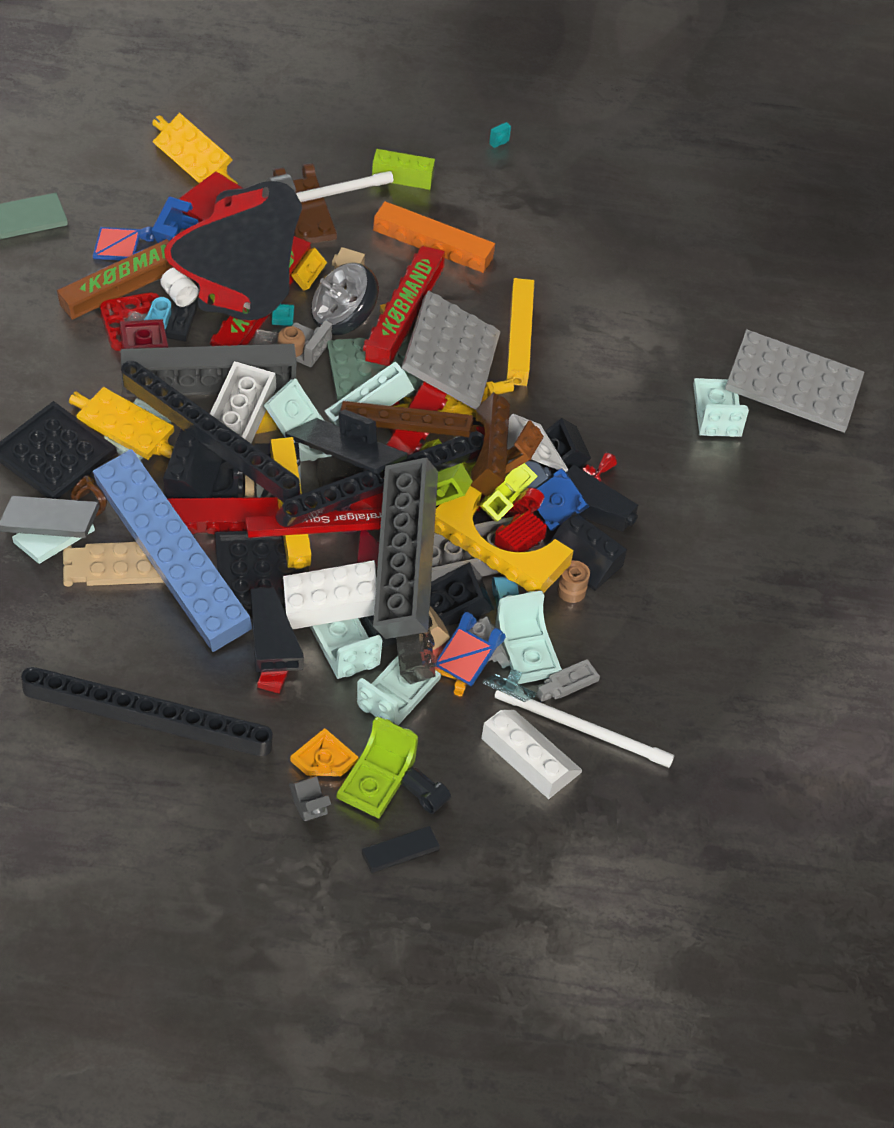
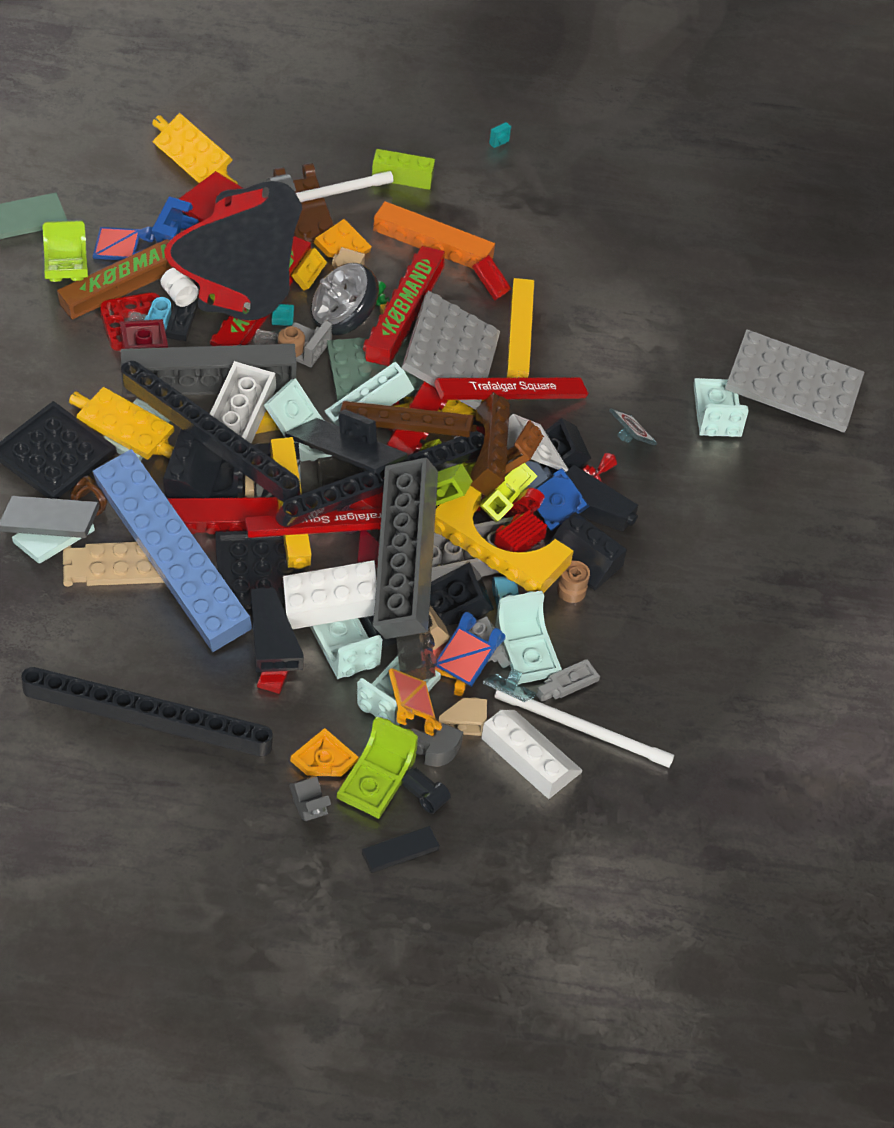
none -> lime bracket [43,220,88,282]
none -> light orange plate [314,219,372,258]
none -> green arm [376,281,389,307]
none -> flag [389,668,442,736]
none -> dark grey brick [411,723,464,767]
none -> red tile [434,377,588,400]
none -> tan slope [437,697,487,736]
none -> red tile [472,255,512,301]
none -> piece [609,408,657,446]

